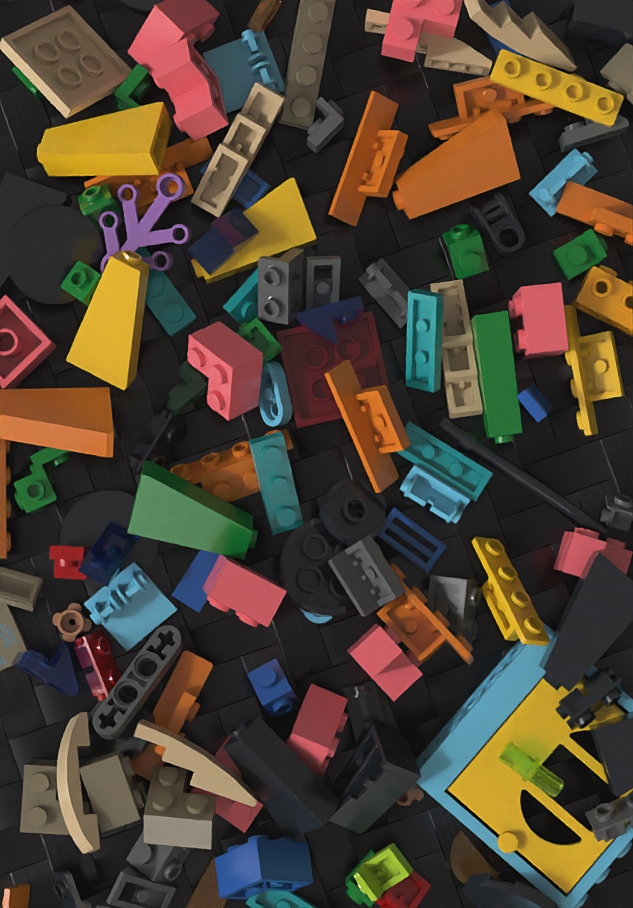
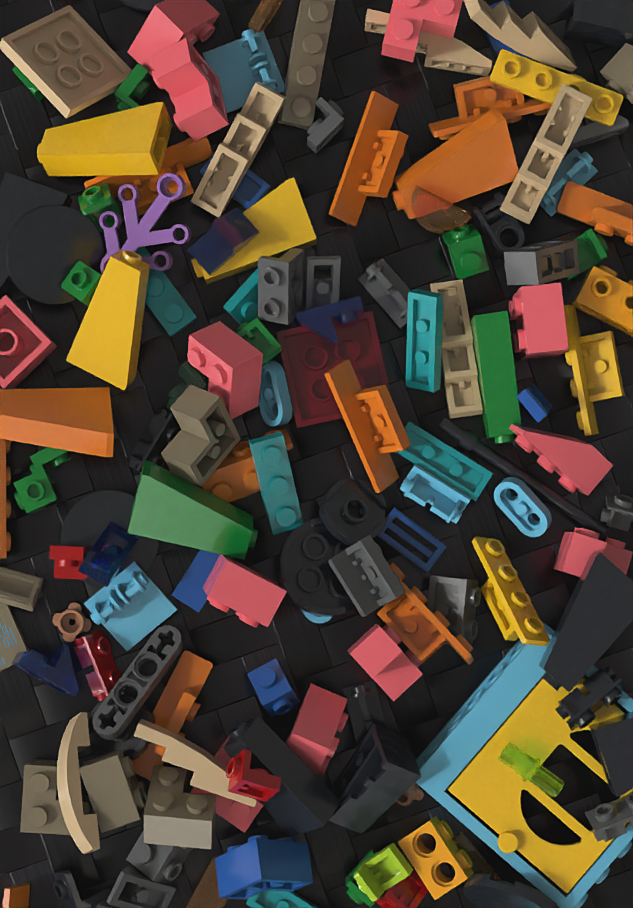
none -> dark tan brick [161,384,241,487]
none -> red bracket [226,749,281,802]
none -> light orange brick [398,816,474,900]
none -> clear orange tile [411,185,472,234]
none -> medium azure plate [494,477,552,537]
none -> tan slope [499,84,593,224]
none -> dark grey brick [504,240,580,285]
none -> coral slope [509,424,613,496]

